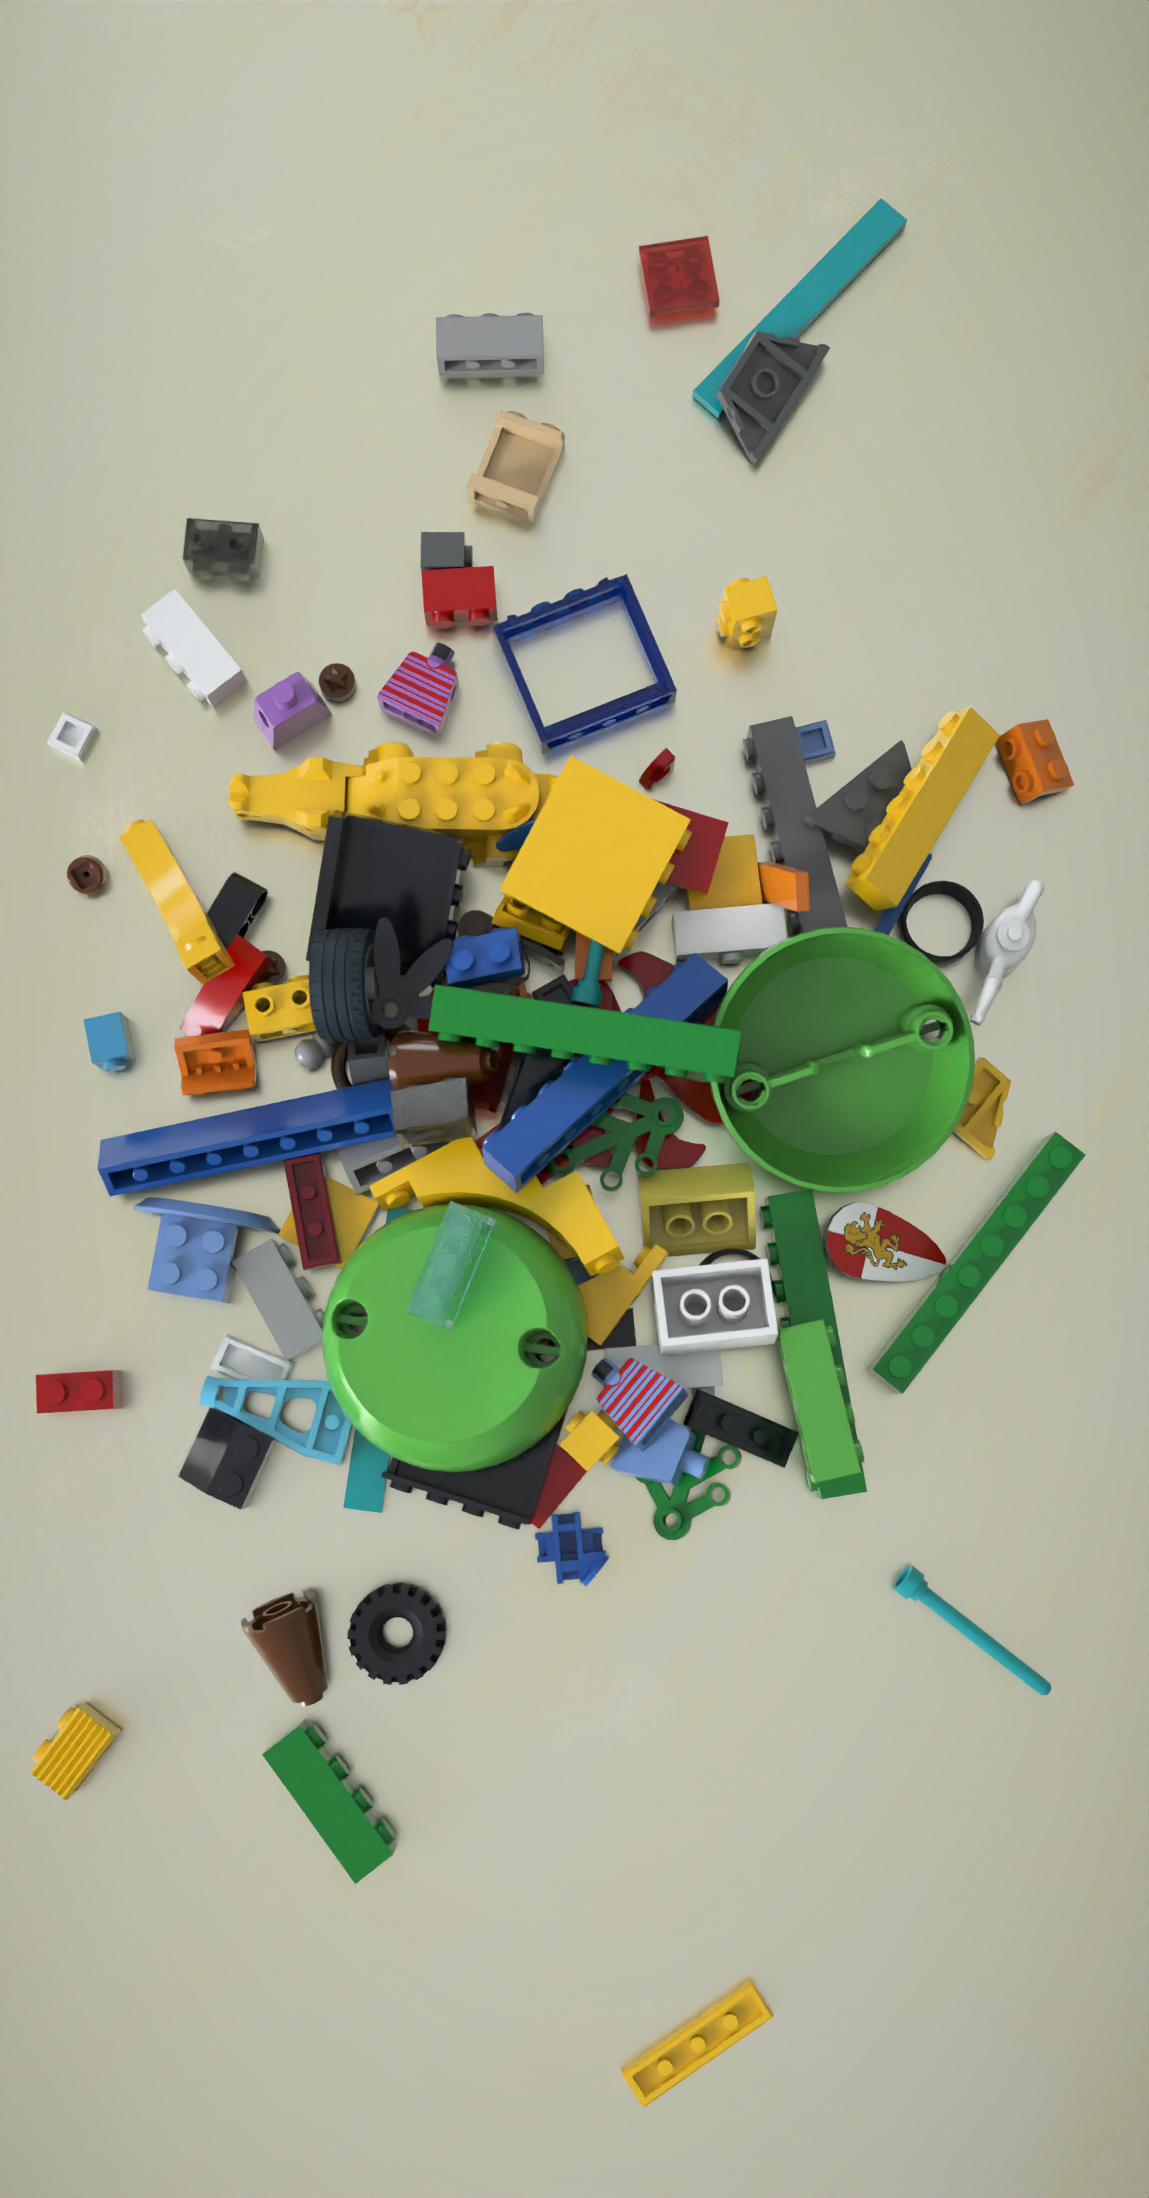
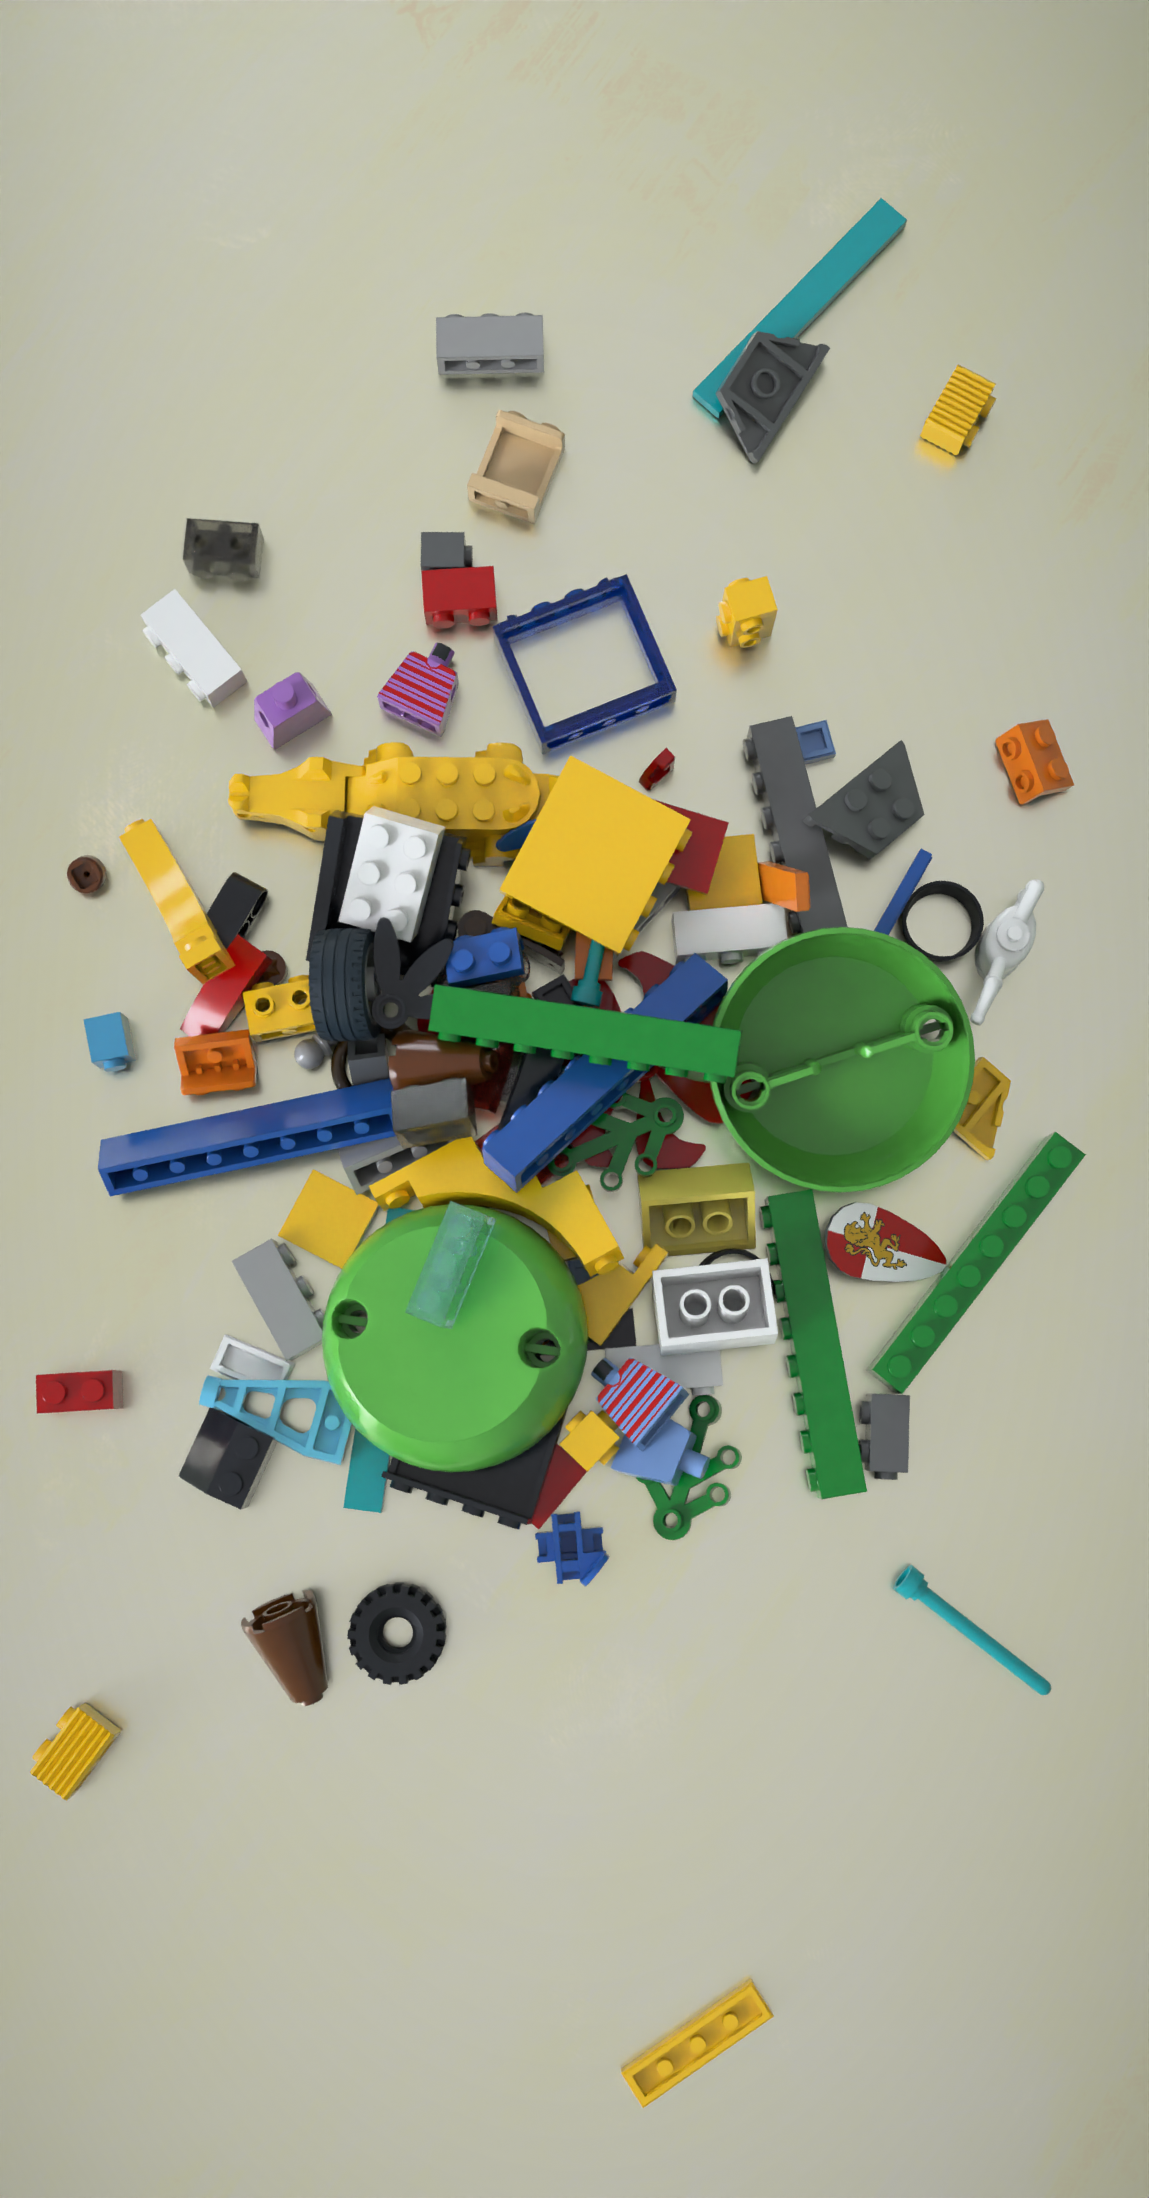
white tile [47,712,98,762] -> none
medium blue piece [133,1197,280,1304] -> none
green brick [262,1719,397,1884] -> none
dark red tile [283,1152,342,1270] -> none
reddish brown tile [319,663,356,702] -> none
clear red tile [638,236,720,317] -> none
black tile [683,1389,799,1468] -> none
bright green brick [777,1319,864,1483] -> none
yellow brick [845,707,1000,911] -> none
none -> white brick [338,806,445,942]
none -> dark grey brick [859,1394,910,1480]
none -> yellow brick [920,364,997,455]

